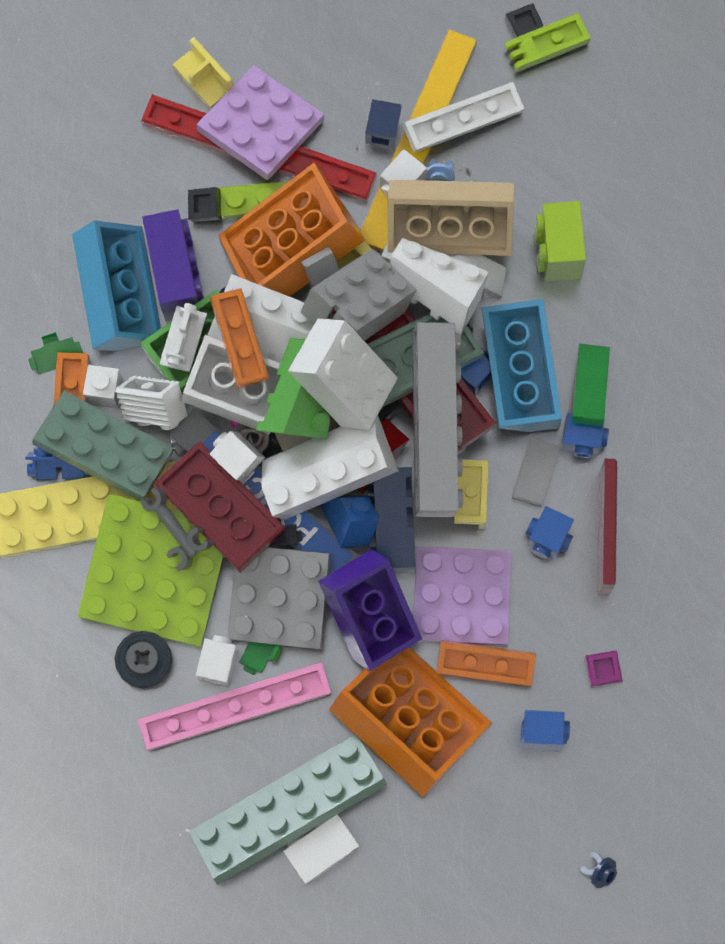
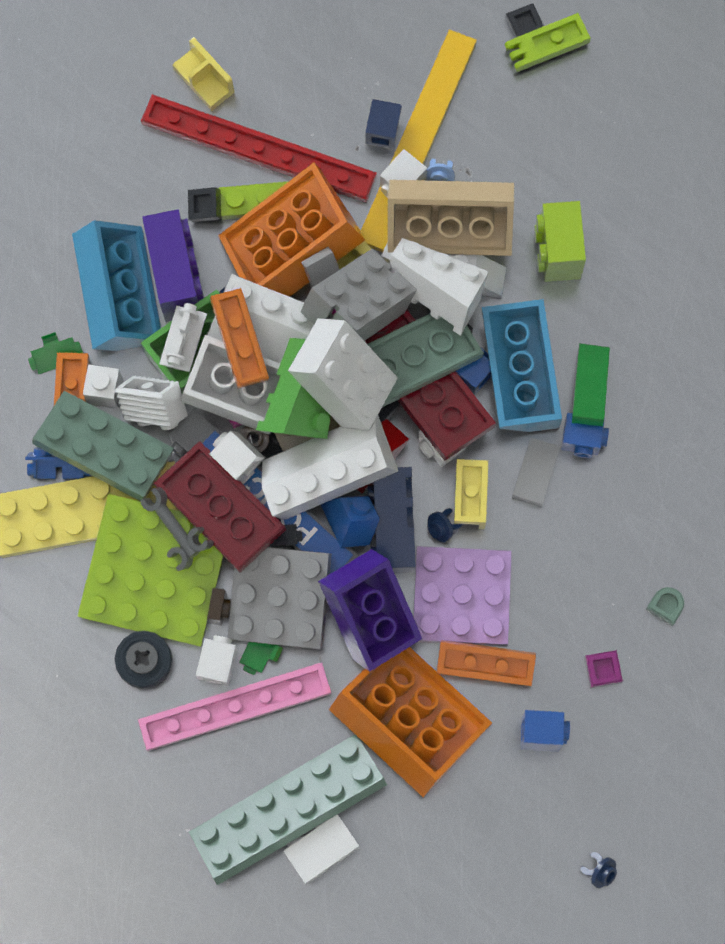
lavender plate [197,65,324,181] -> none
white plate [402,82,525,153] -> none
light grey brick [413,322,463,517] -> none
blue brick [525,506,574,559] -> none
dark red tile [597,458,618,596] -> none
none -> dark brown plate [207,588,231,626]
none -> dark blue plate [427,508,462,542]
none -> sand green tile [646,587,684,626]

